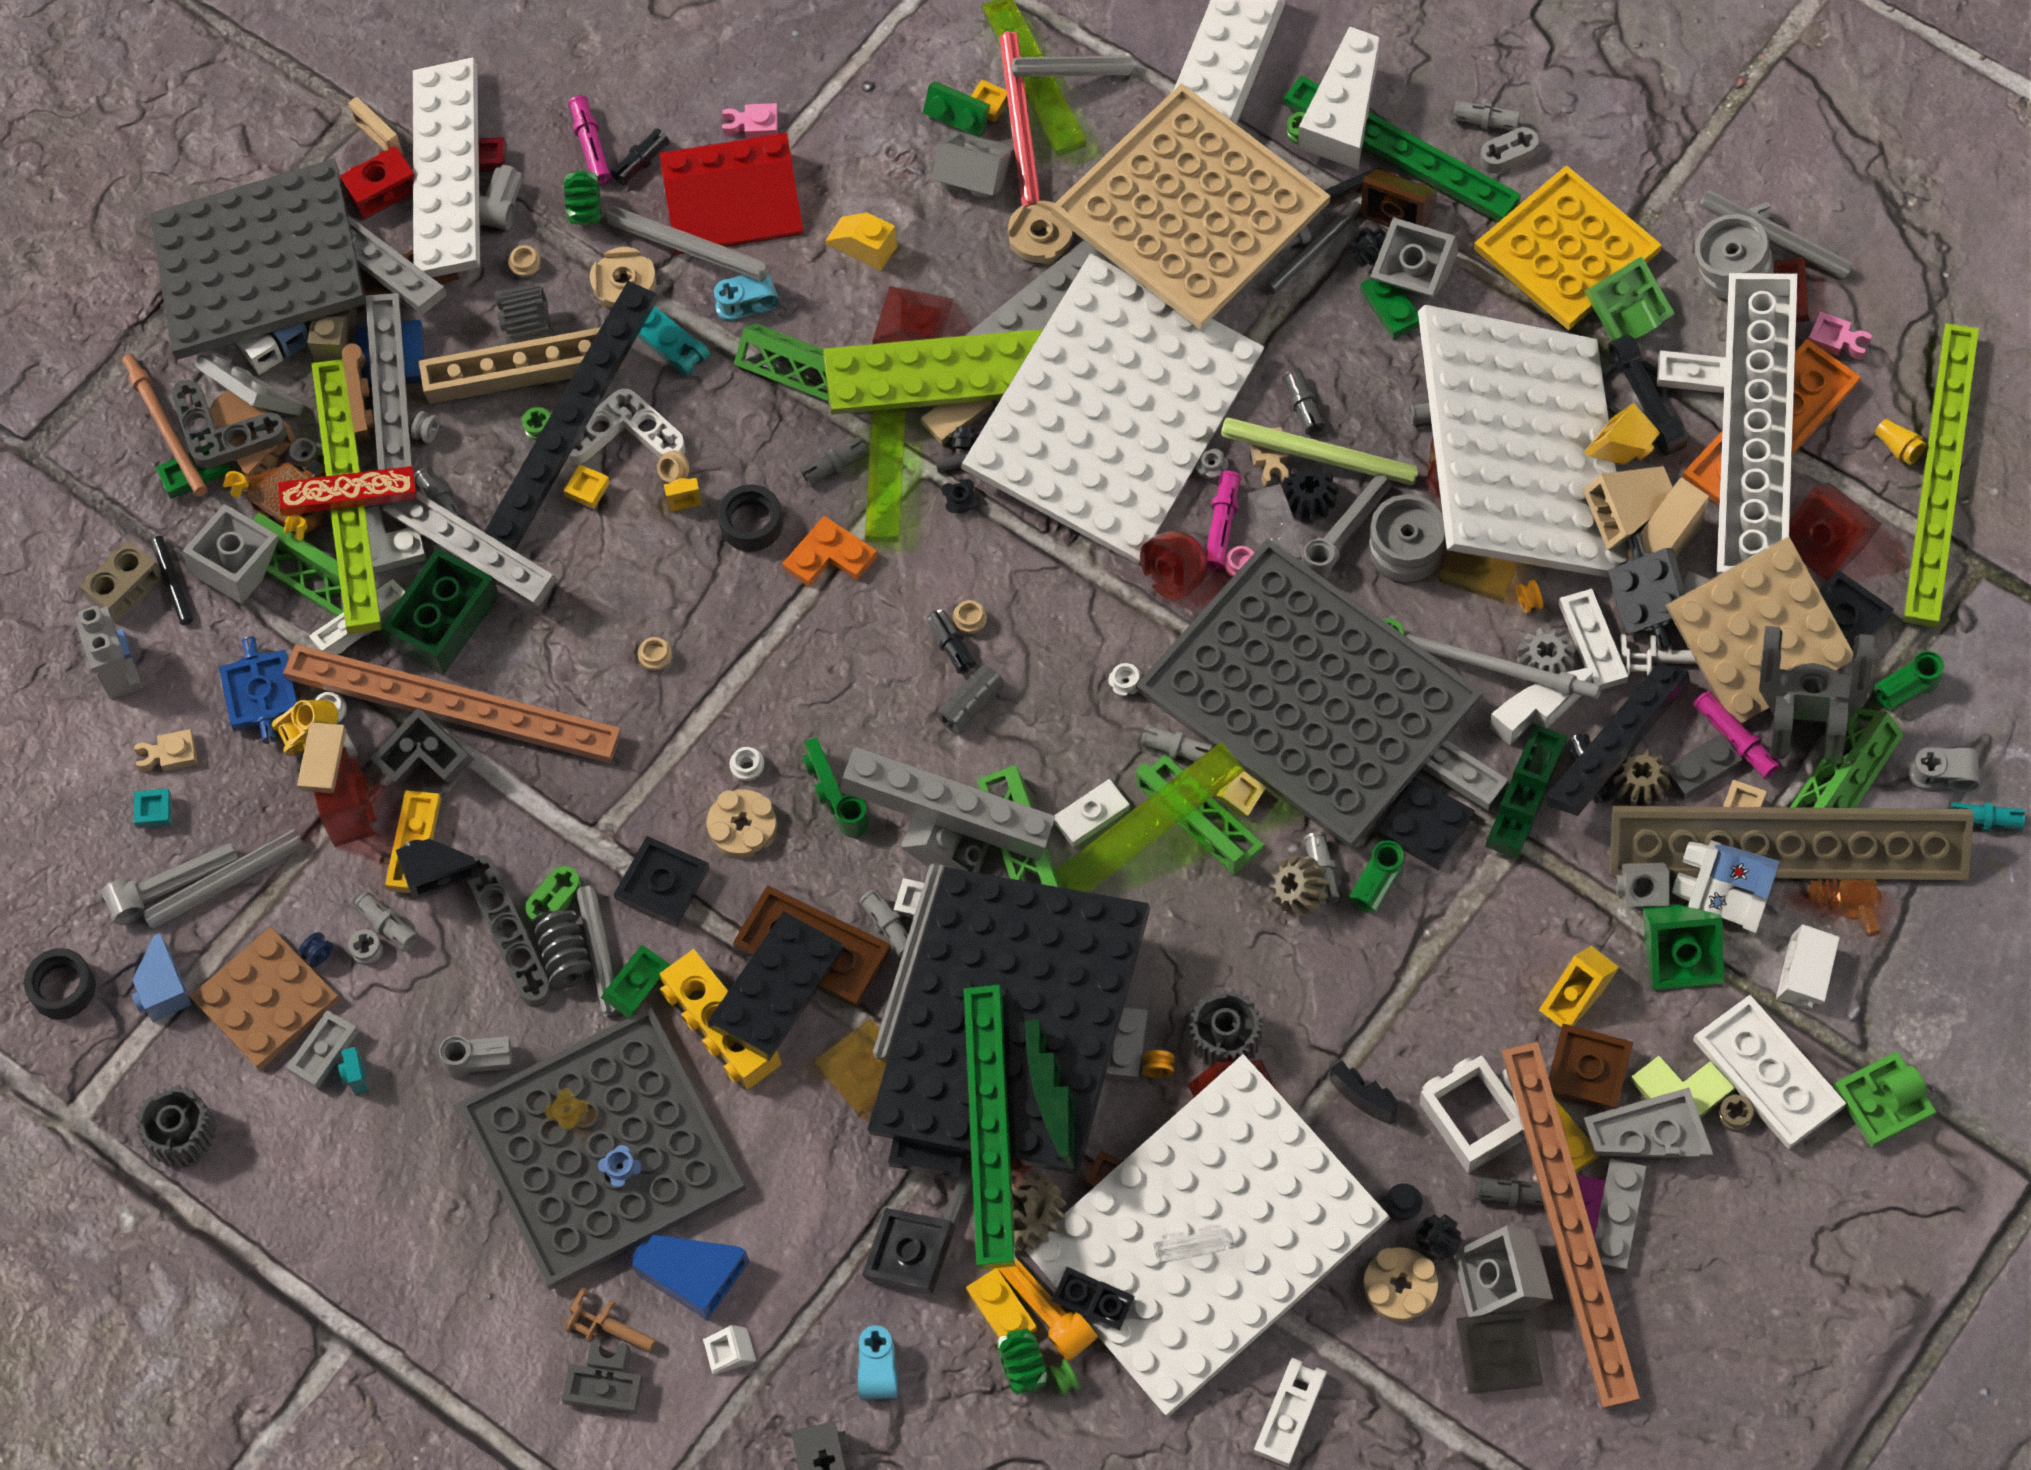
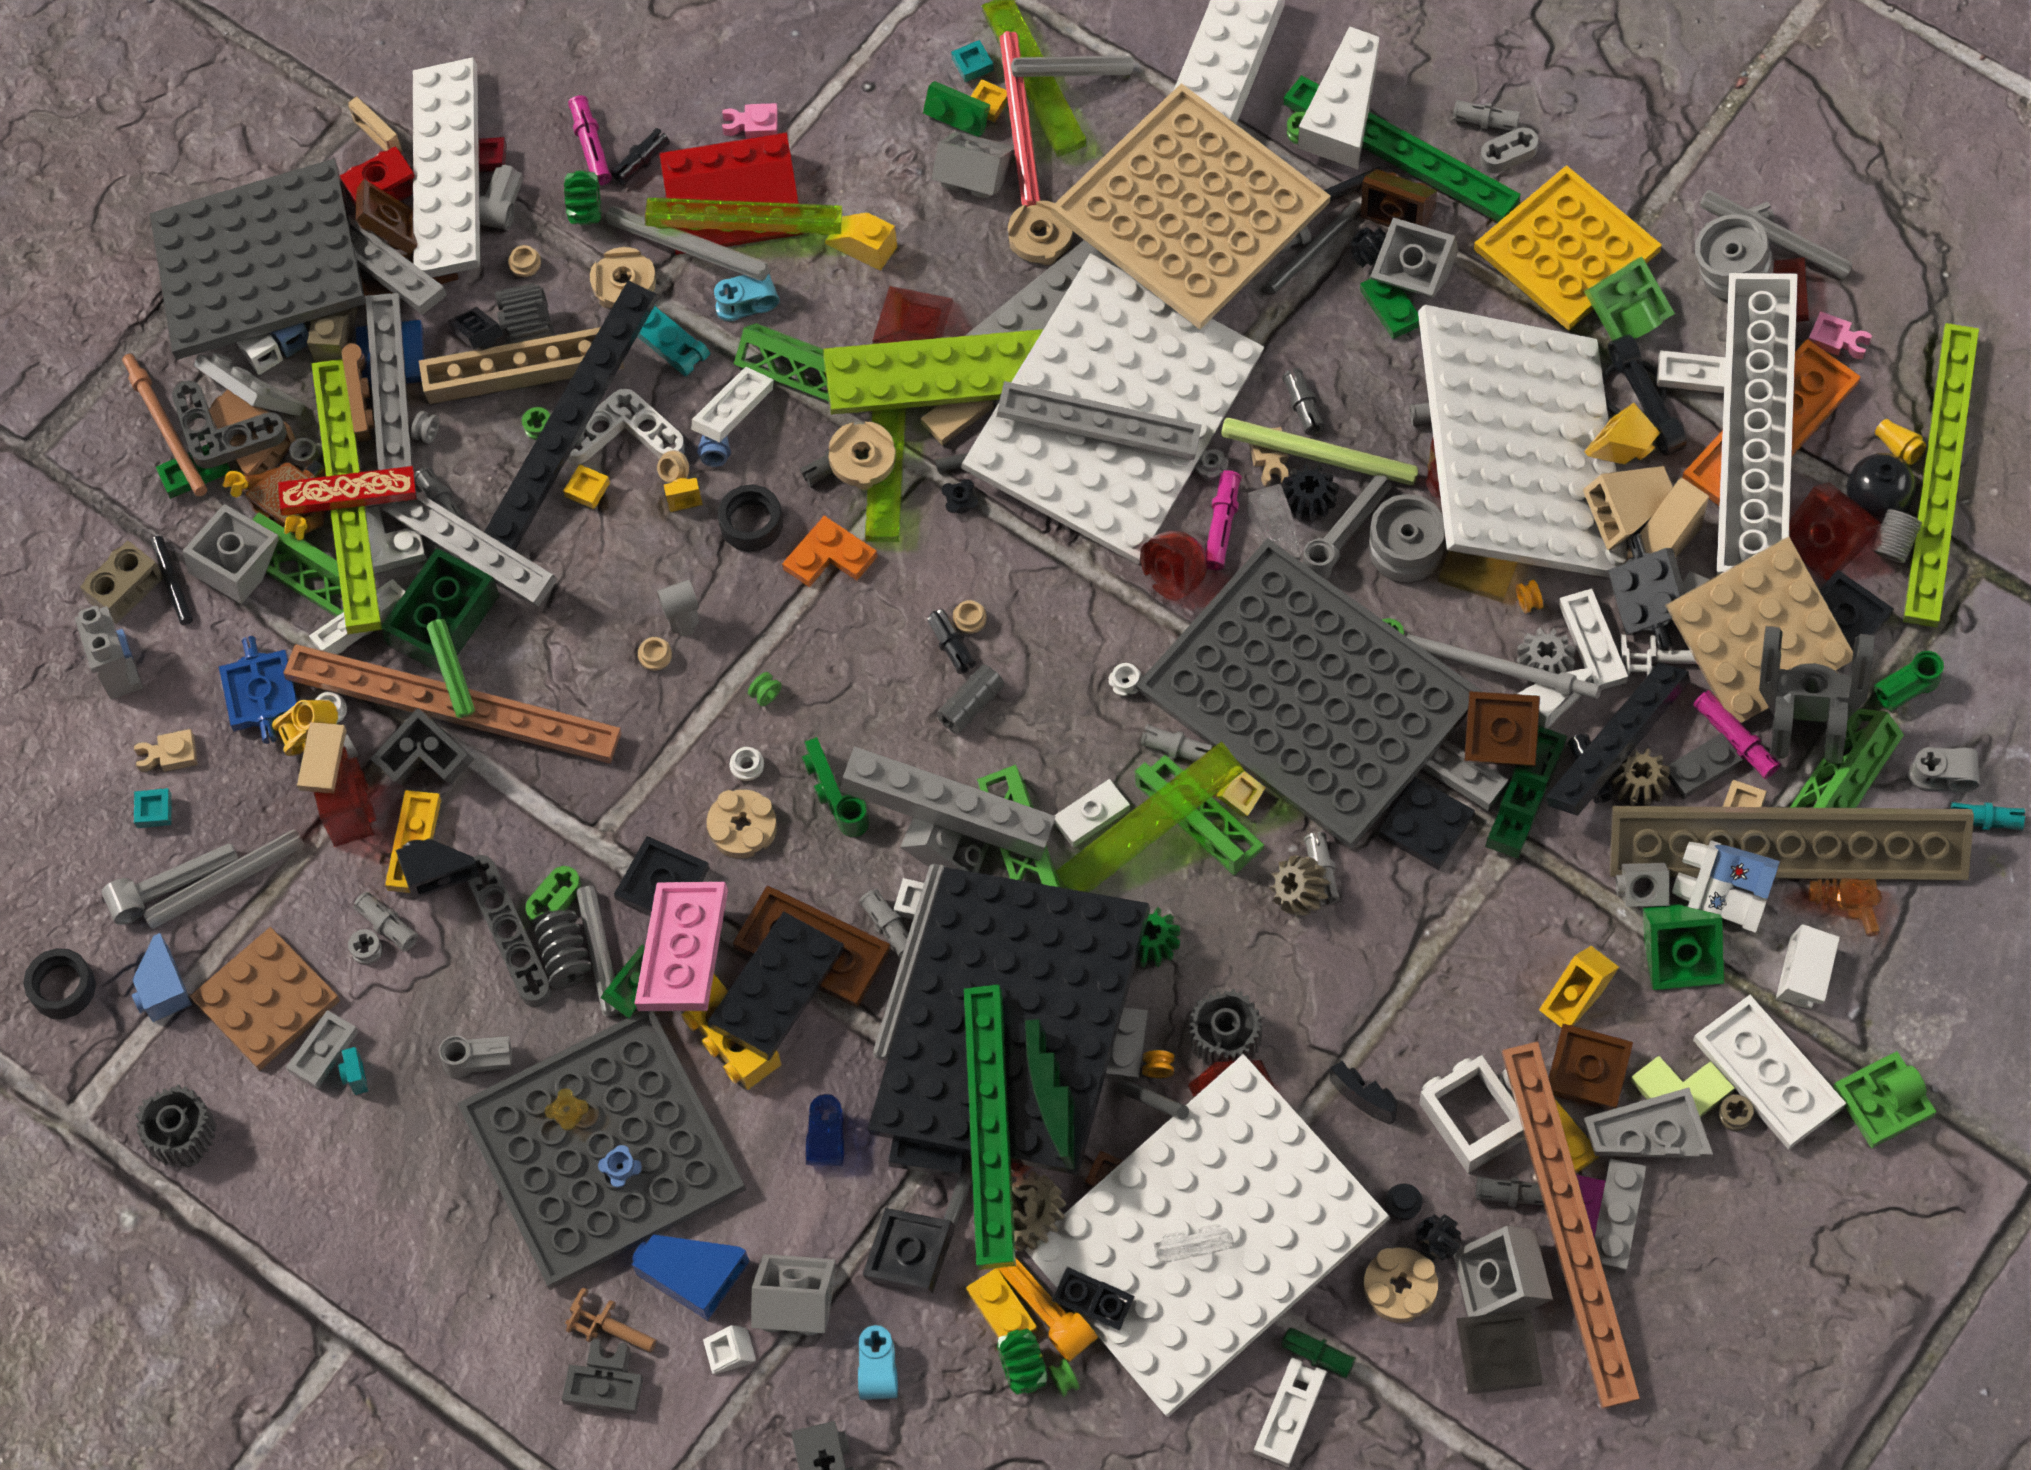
dark blue bush [298,932,334,967] -> none
clear yellow tile [814,1018,887,1117] -> none
black plate [949,427,980,450] -> none
bright pink plate [1224,546,1255,577] -> none
green piece [1348,841,1404,914] -> none
none -> reddish brown plate [356,179,417,255]
none -> bright green axle [427,619,475,718]
none -> black plate [448,307,503,350]
none -> bright pink plate [635,882,728,1011]
none -> clear neon green plate [645,198,842,236]
none -> light grey piece [657,580,700,636]
none -> white plate [691,367,774,443]
none -> medium blue cone [697,435,731,467]
none -> bright green bush [748,672,782,706]
none -> light grey slope [751,1254,836,1335]
none -> clear blue piece [806,1094,844,1166]
none -> tan plate [829,421,896,490]
none -> teal plate [951,40,994,83]
none -> light grey plate [996,381,1202,460]
none -> dark grey bar [1117,1080,1189,1120]
none -> green gear [1137,907,1181,968]
none -> dark green axle [1281,1328,1356,1379]
none -> reddish brown plate [1464,691,1540,767]
none -> black cylinder [1846,453,1916,522]
none -> light grey piece [1871,509,1922,563]

